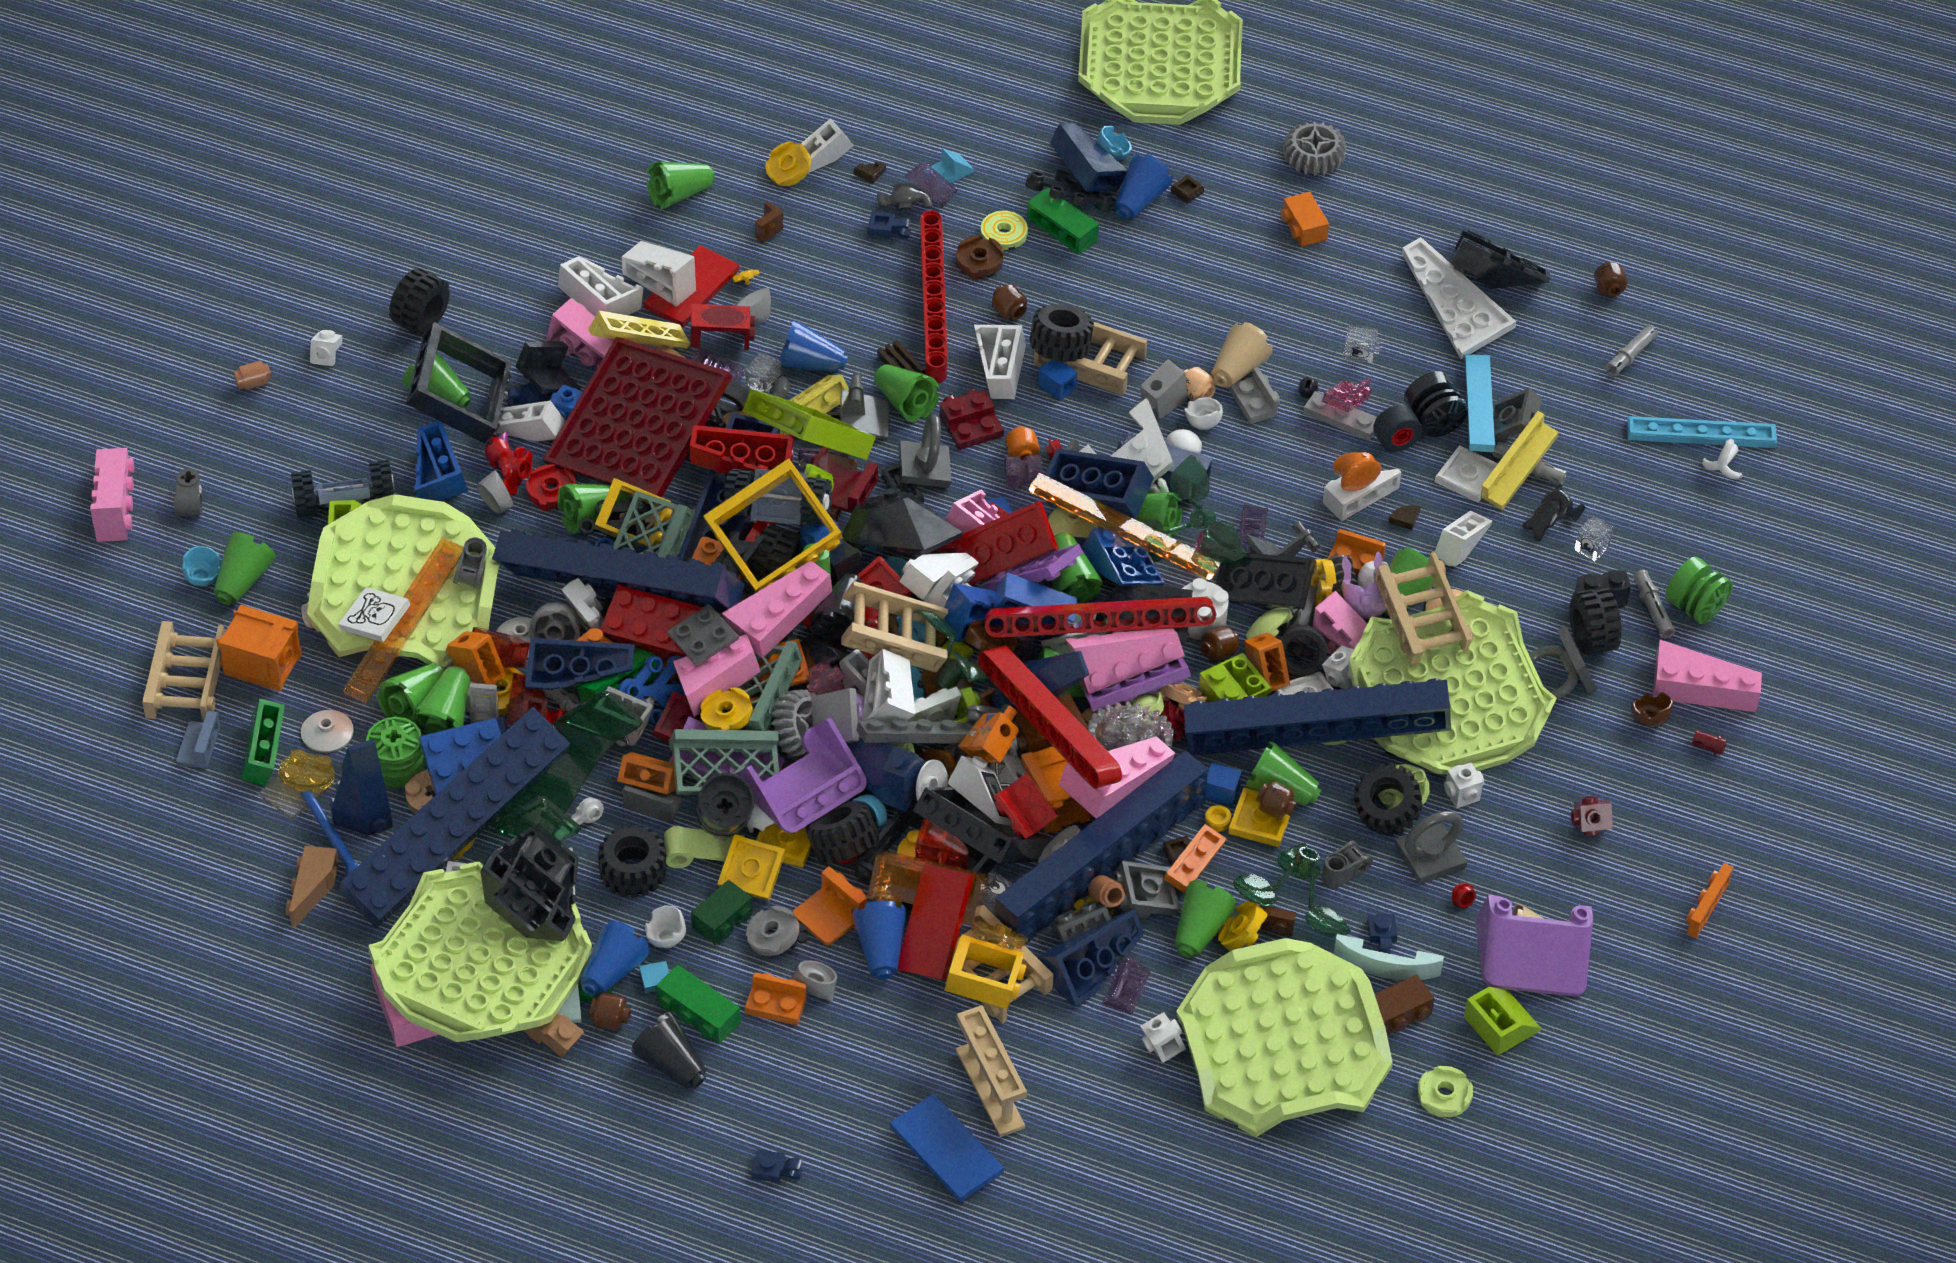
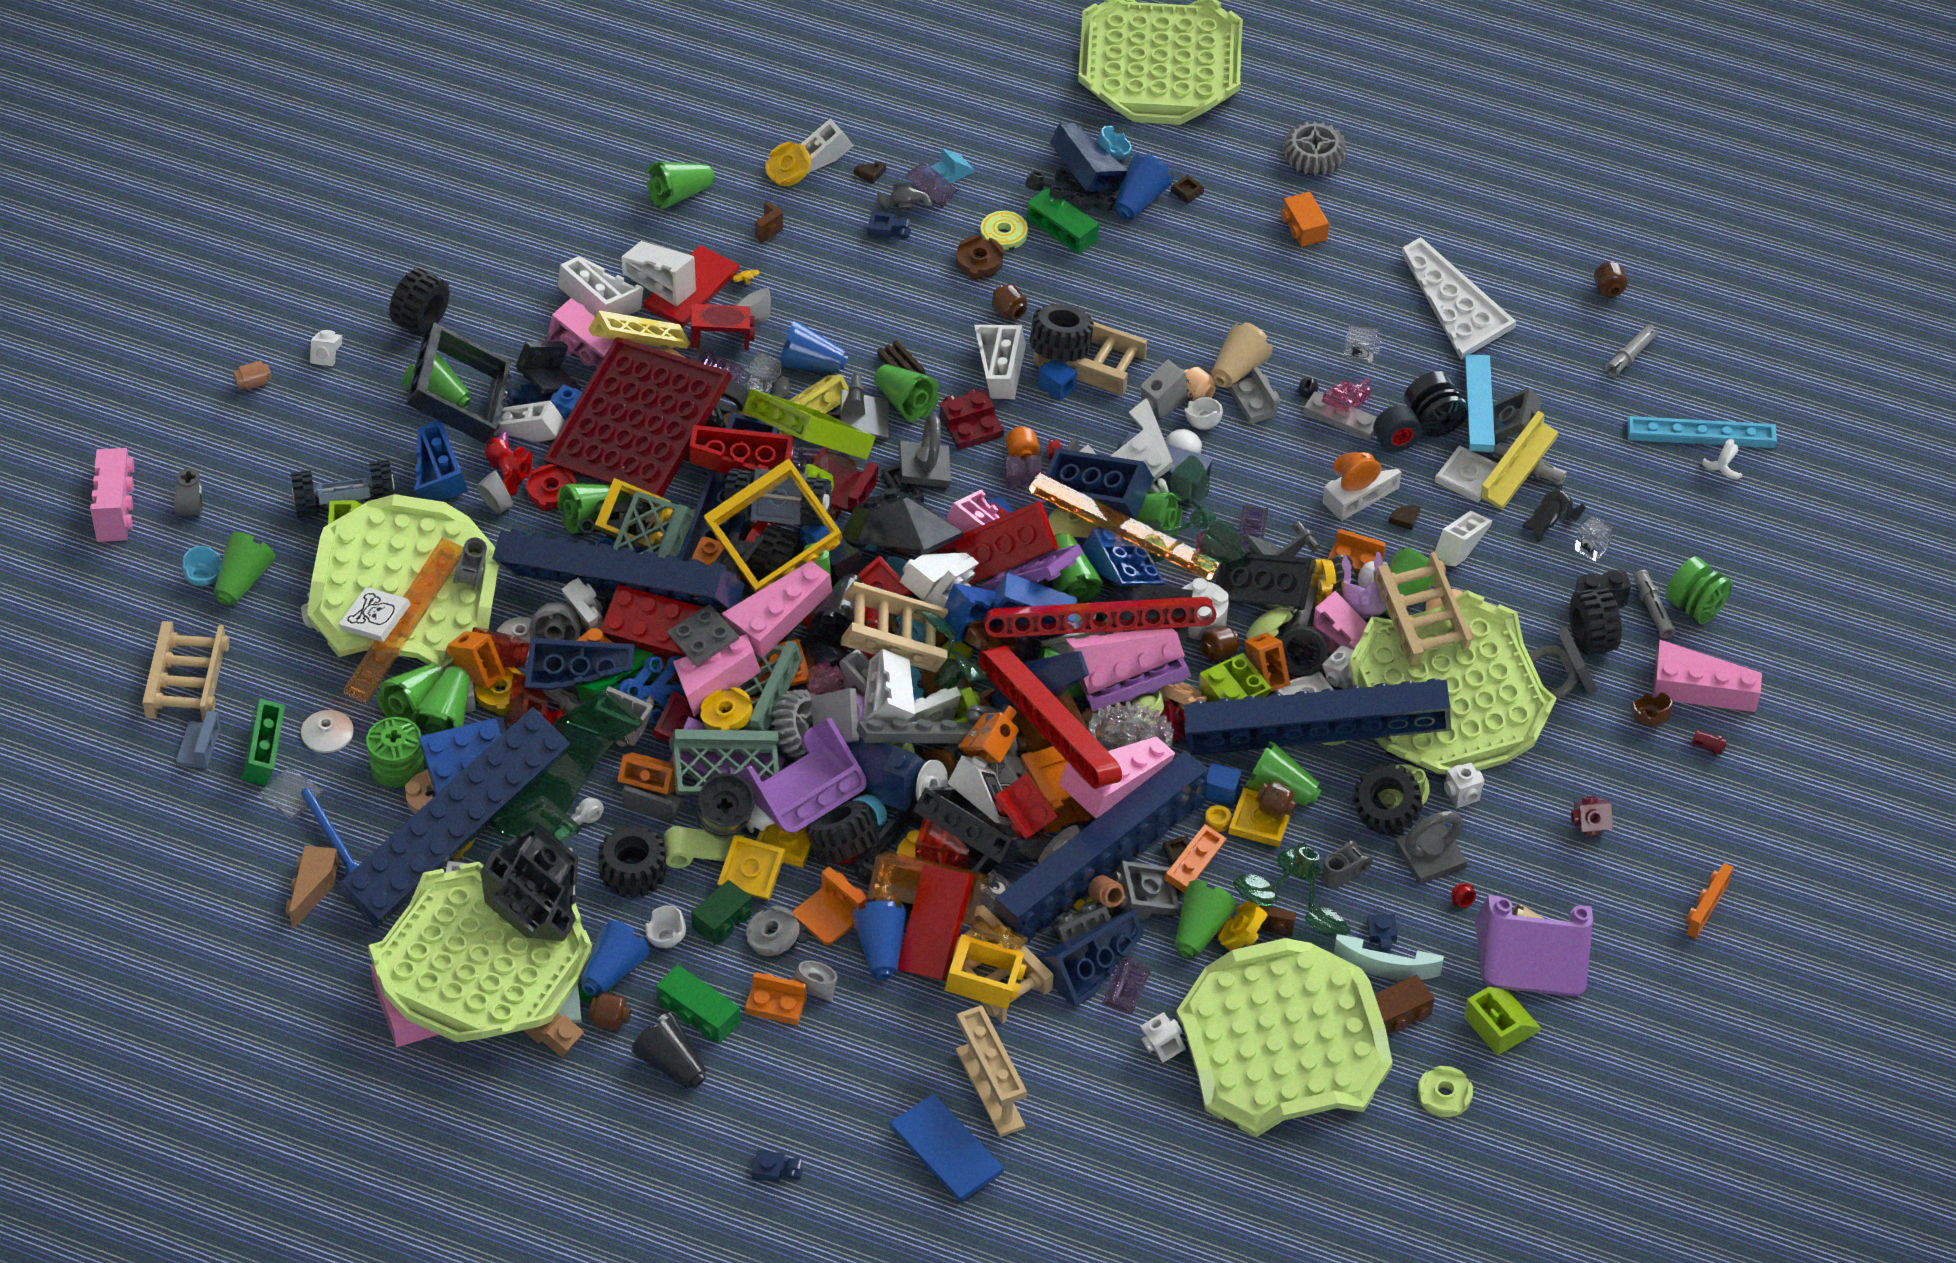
orange container [216,605,302,692] -> none
clear yellow piece [278,749,335,792] -> none
dark blue wedge [330,739,393,835] -> none
light grey slope [470,683,500,724] -> none
medium azure tile [639,961,669,993] -> none
red beam [920,210,948,383] -> none
black wedge [1451,227,1551,289] -> none

